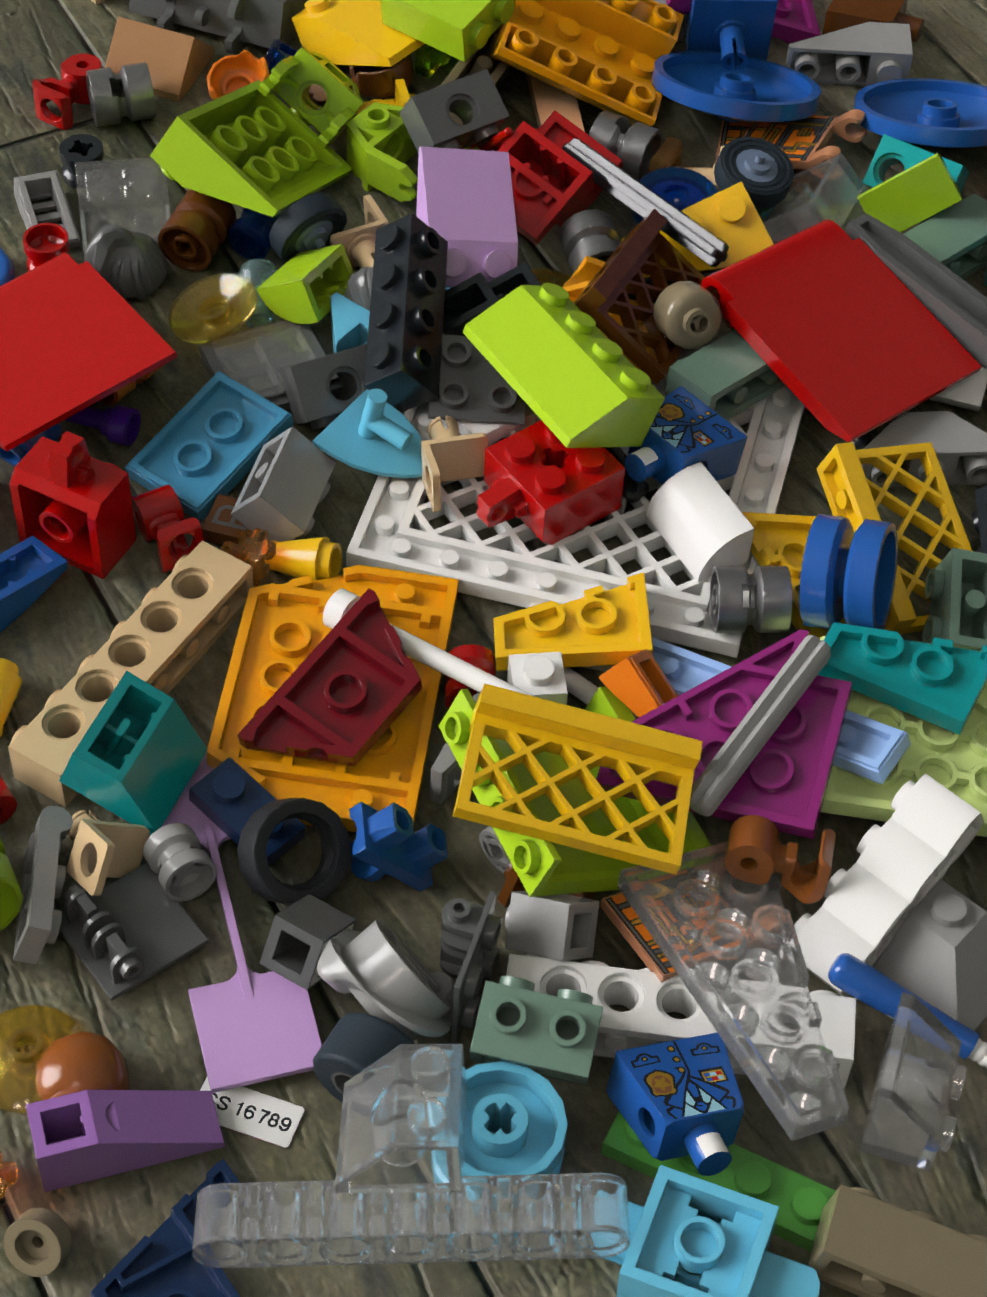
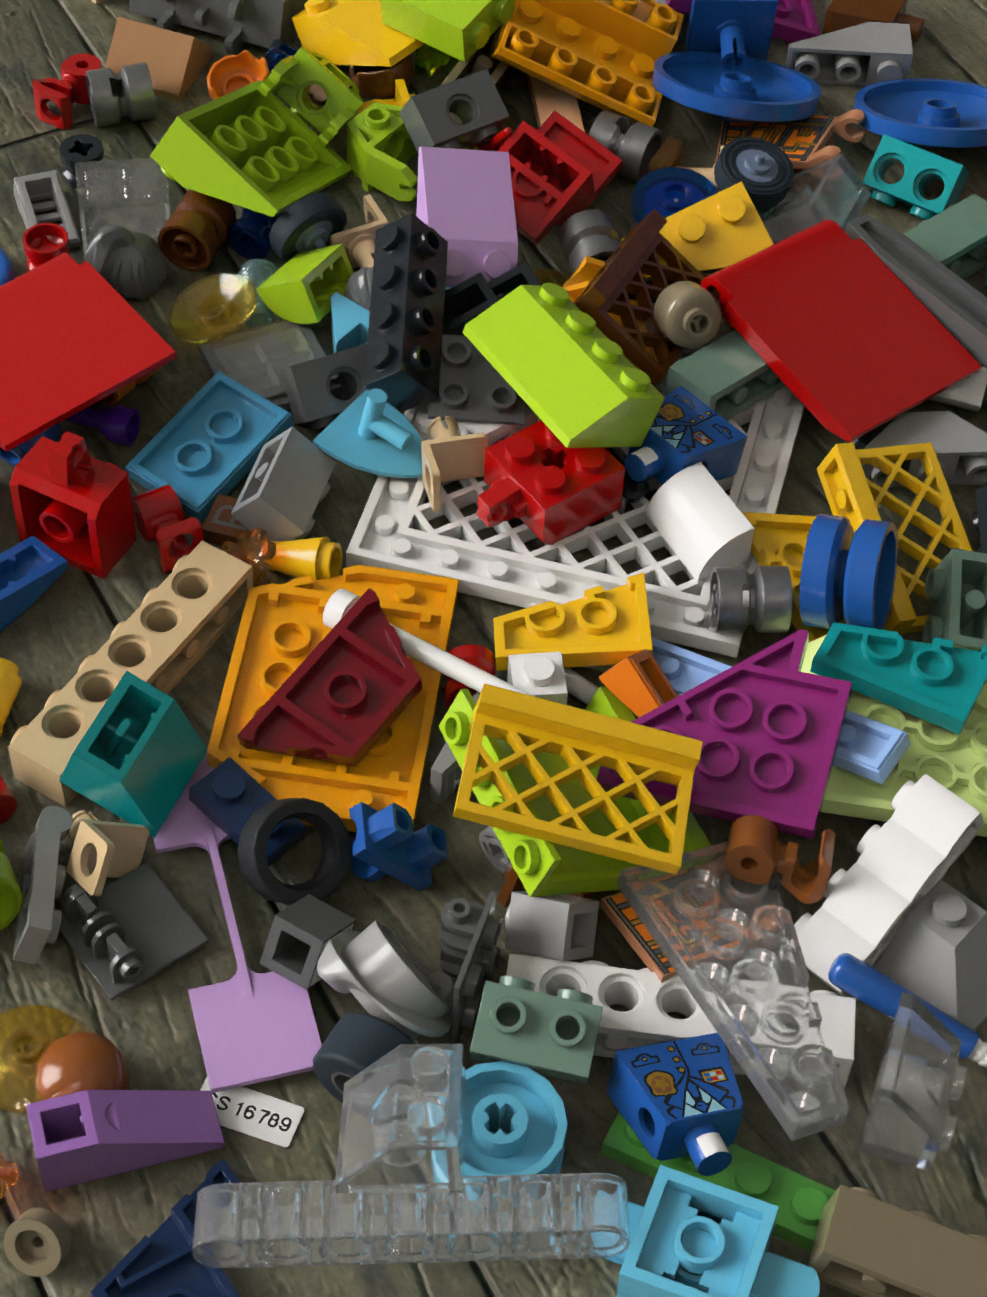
light grey wheel [143,823,217,902] -> none
axle [562,138,729,267] -> none
light grey axle [689,635,831,817] -> none
lime brick [857,153,962,233] -> none

